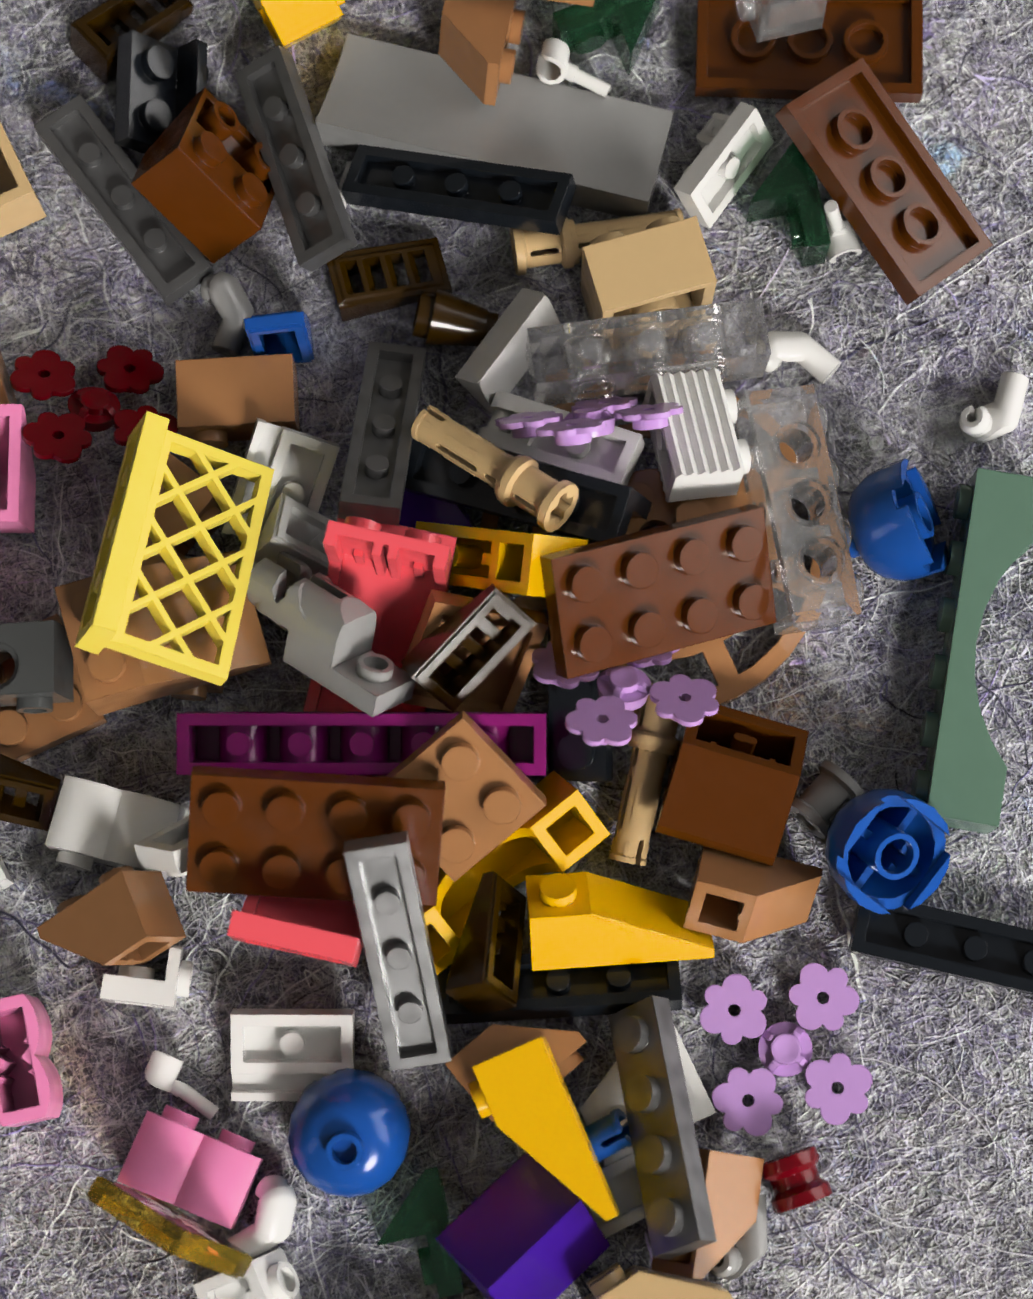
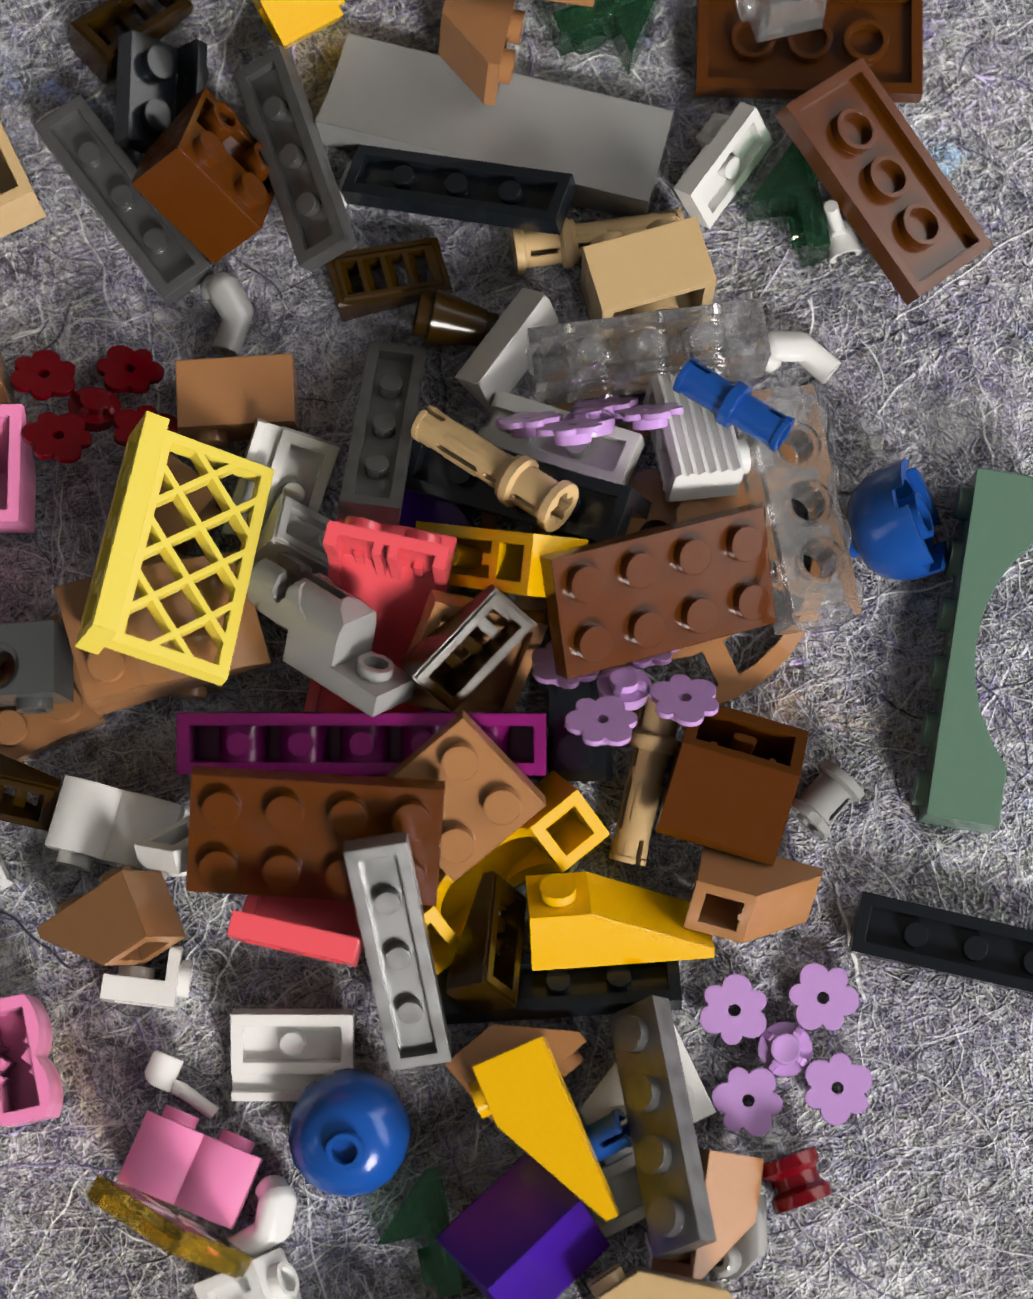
blue slope [244,310,315,364] -> none
white hand [536,38,612,98] -> none
blue cylinder [825,789,951,914] -> none
white arm [959,372,1029,443] -> none
none -> blue pin [673,357,795,452]

